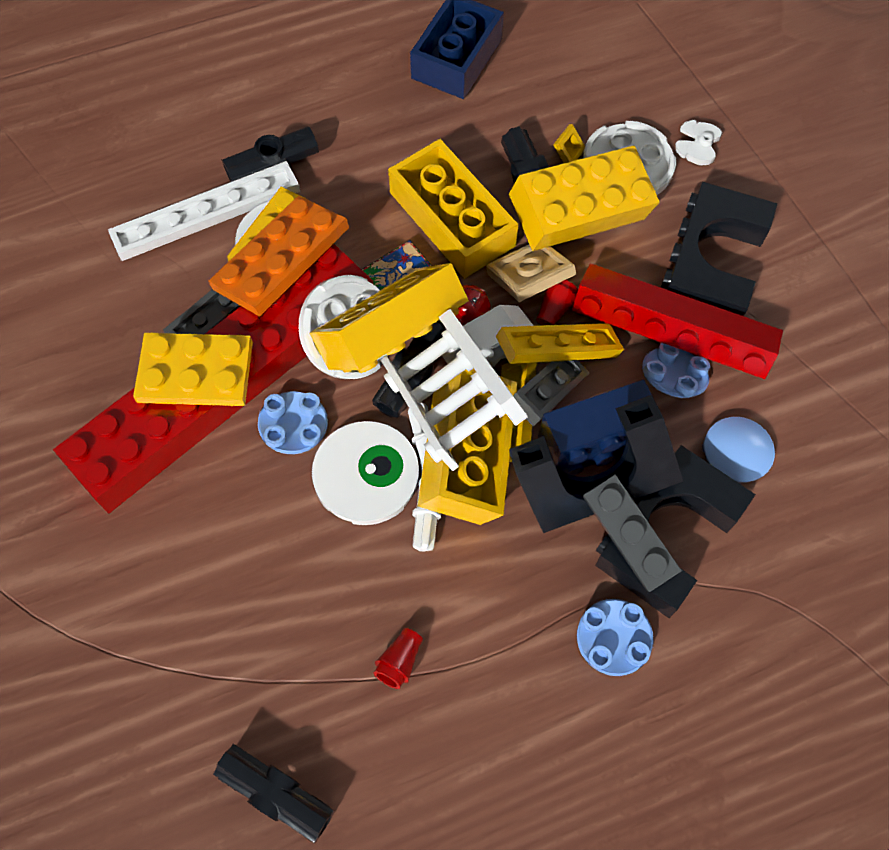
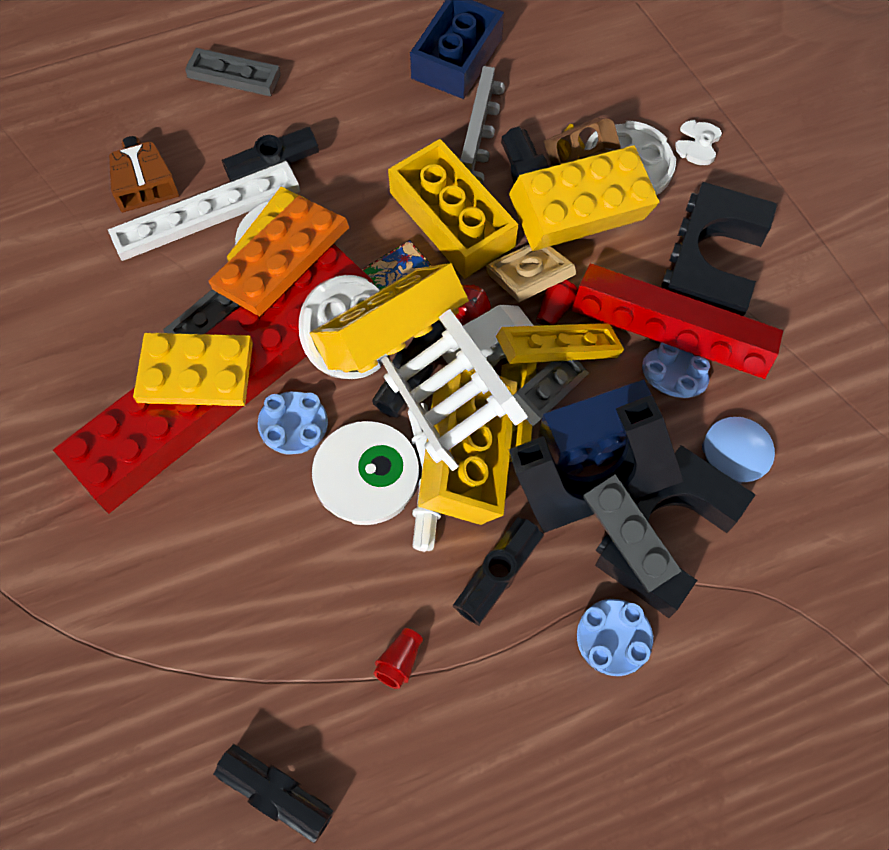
none -> dark orange torso [109,136,180,213]
none -> dark grey plate [185,48,281,97]
none -> black piece [453,517,544,626]
none -> light grey hinge [460,66,505,184]
none -> medium nougat piece [544,118,621,166]

